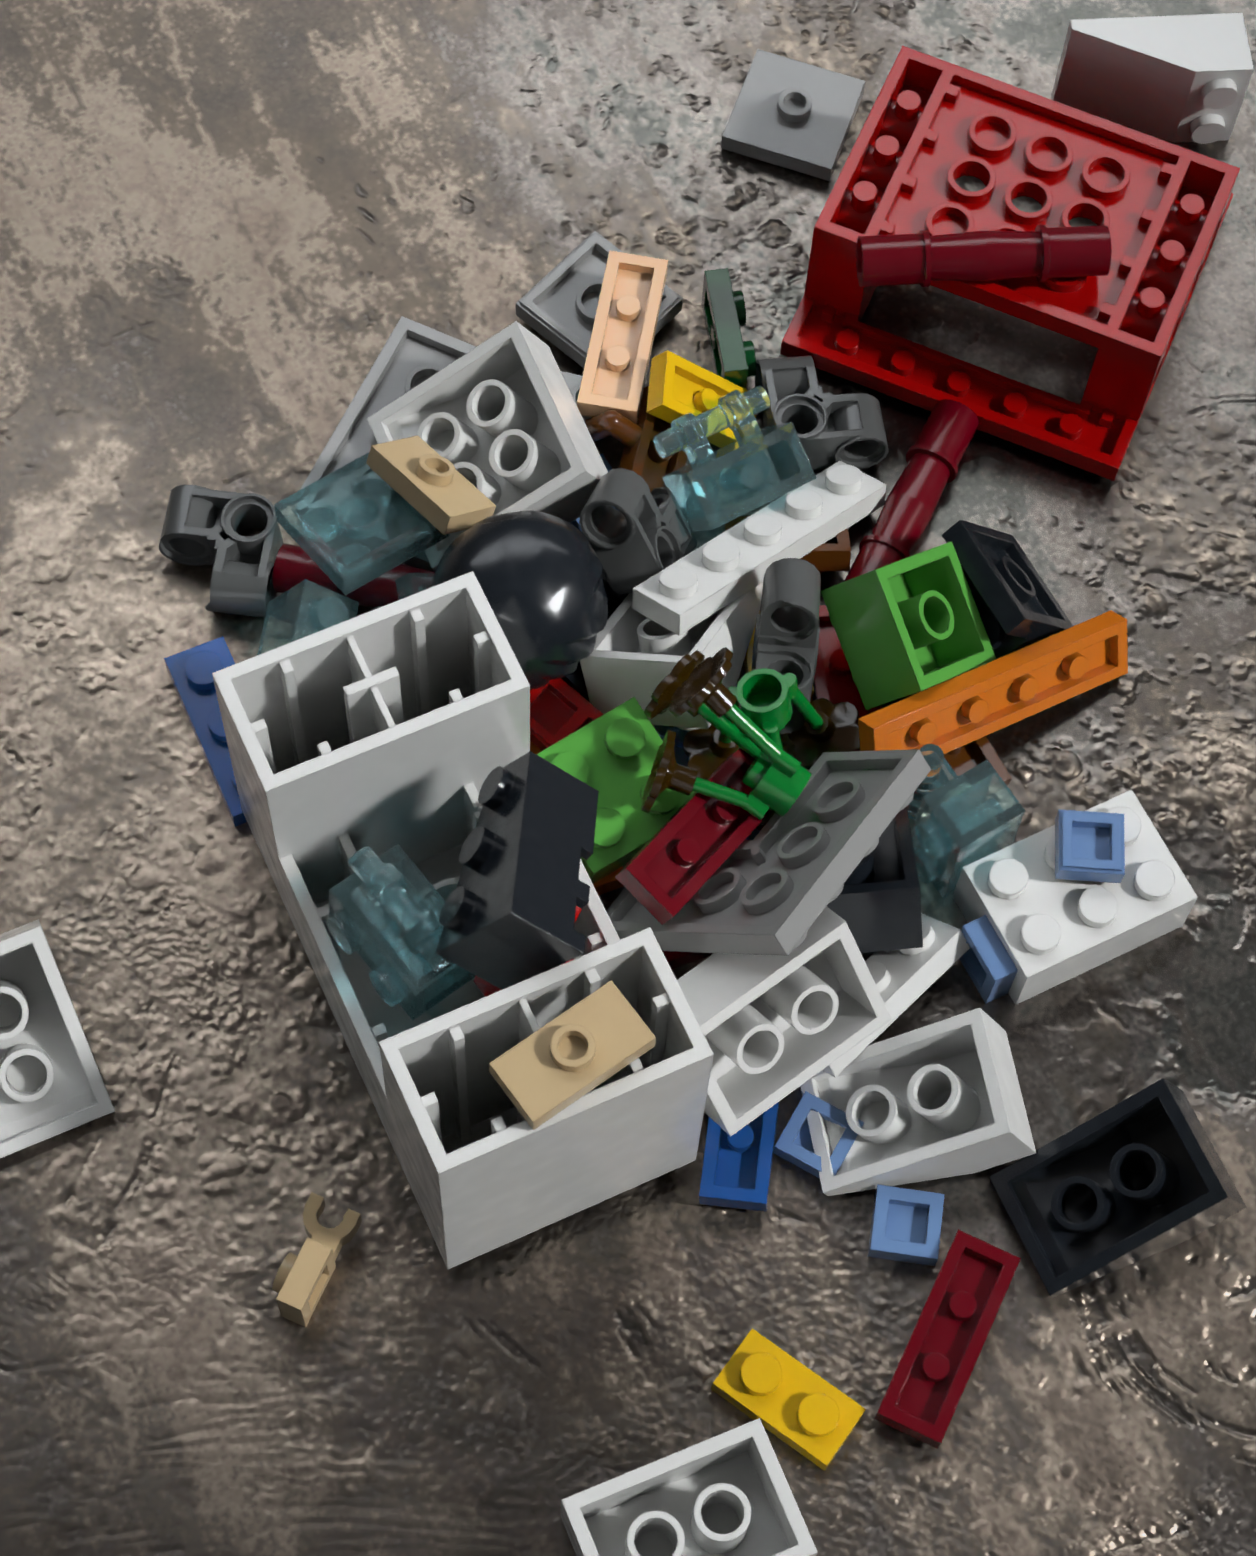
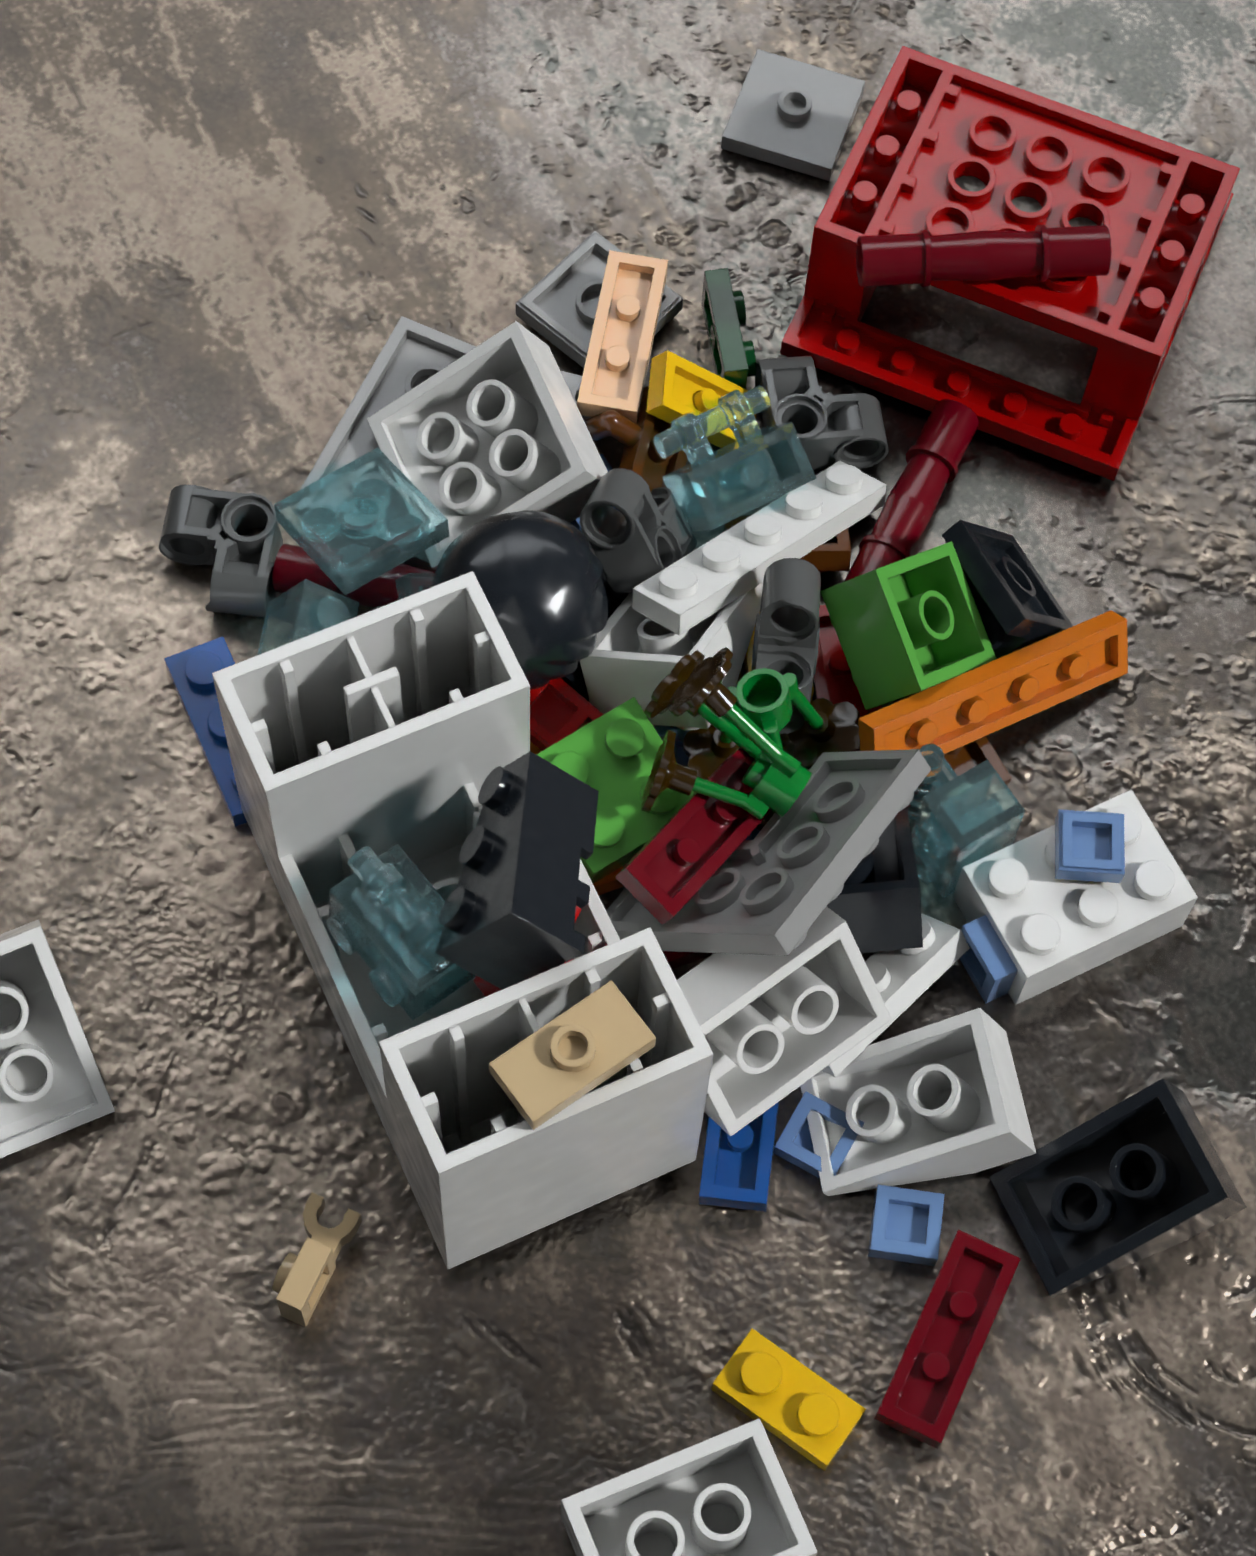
tan plate [366,435,496,535] -> none
white slope [1052,13,1254,144] -> none

